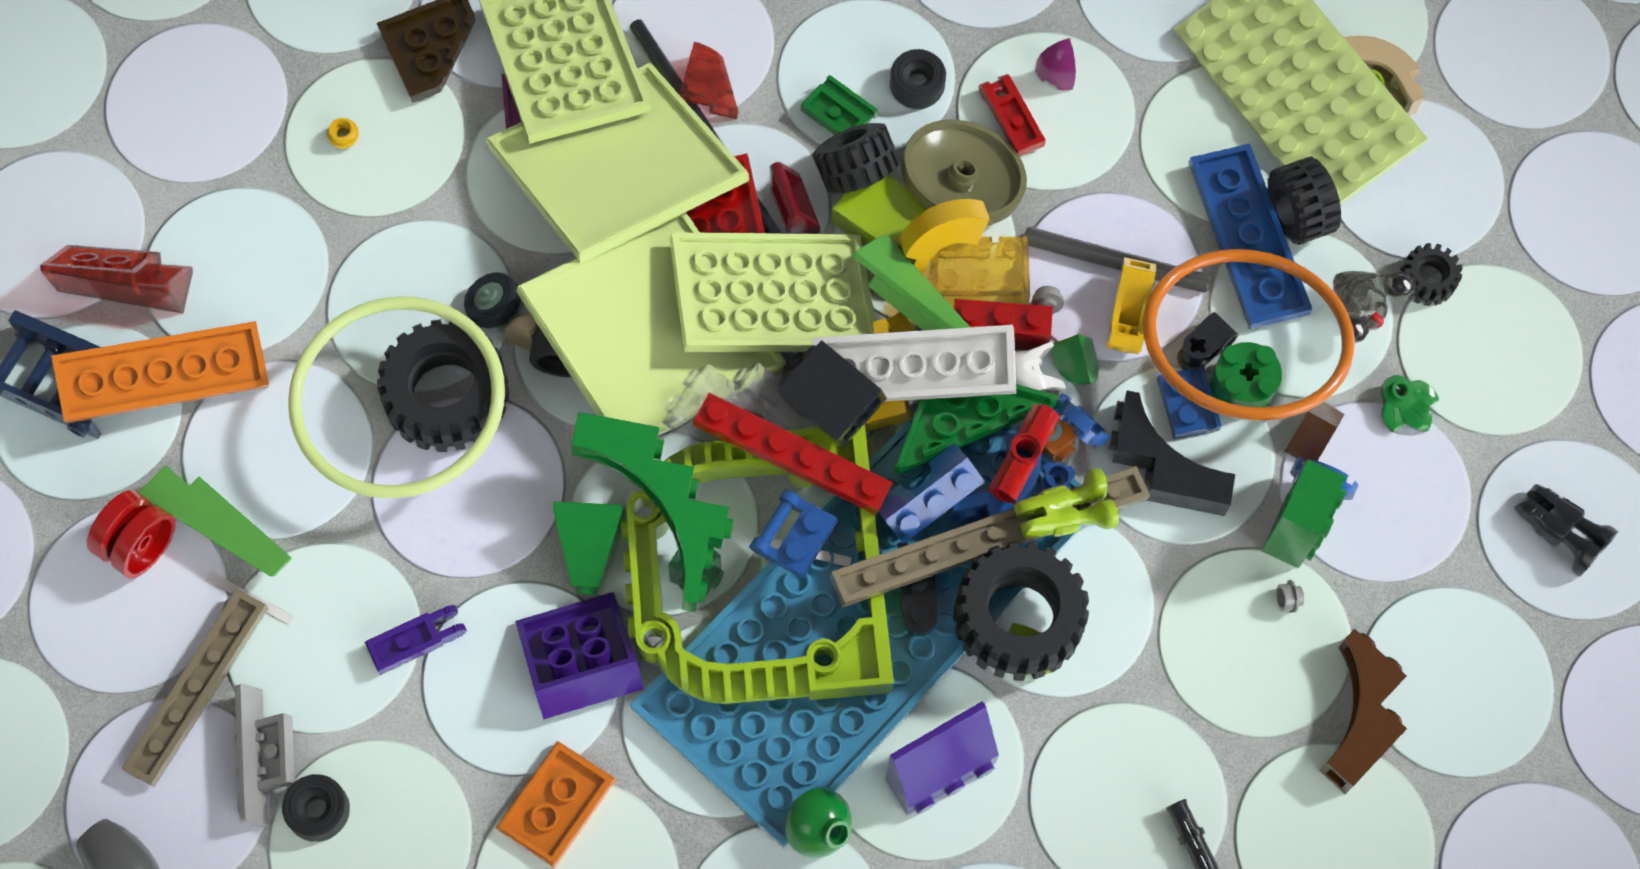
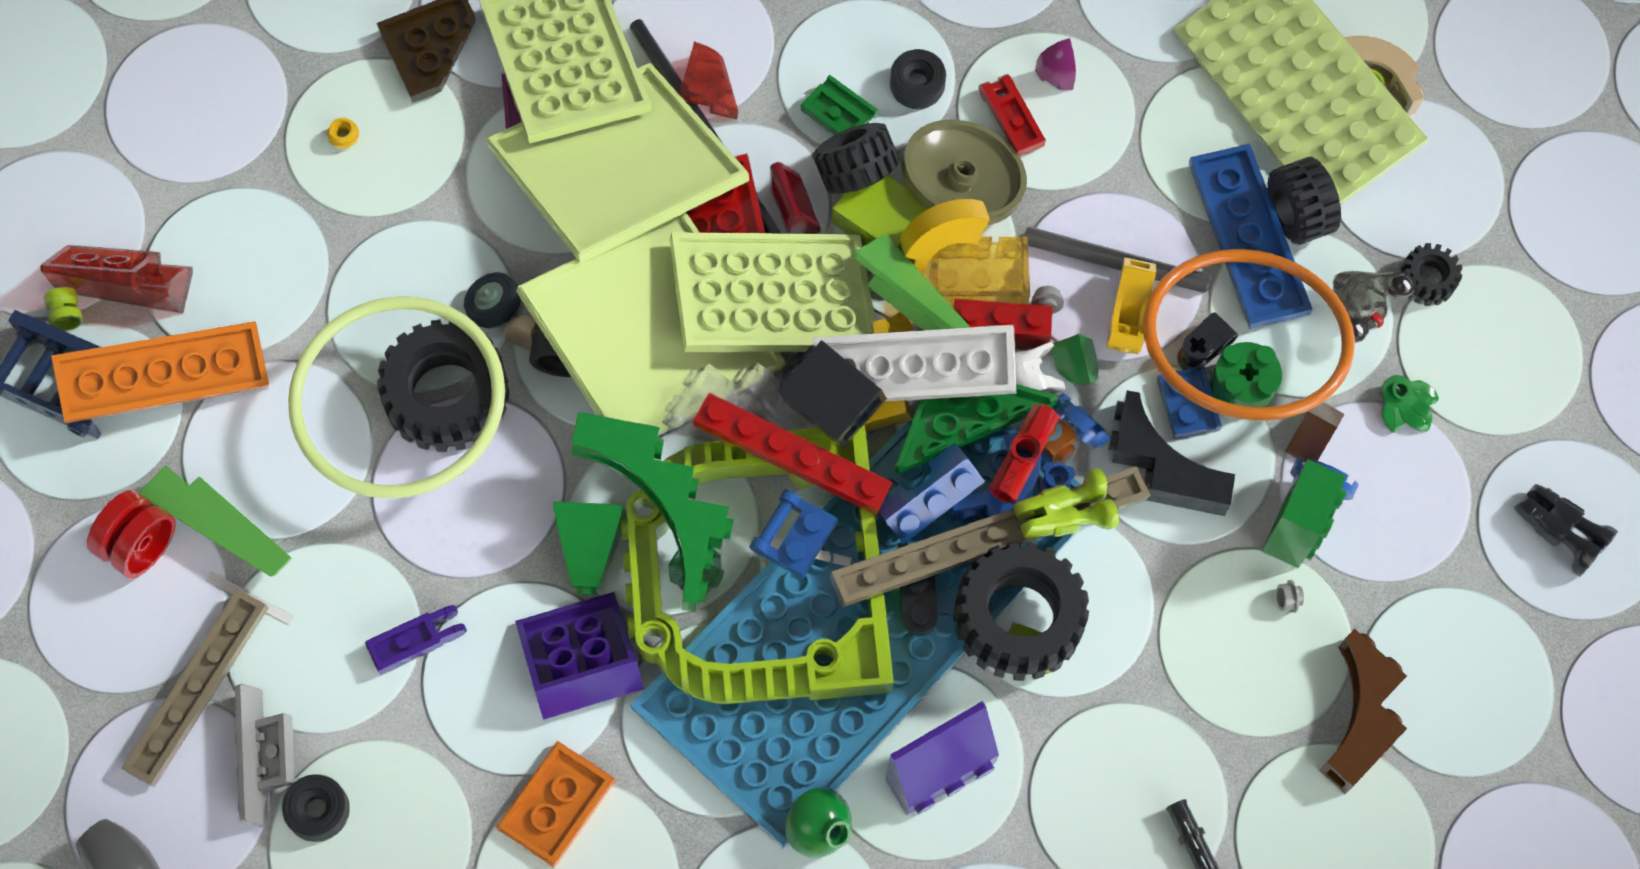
none -> lime wheel [44,287,83,331]

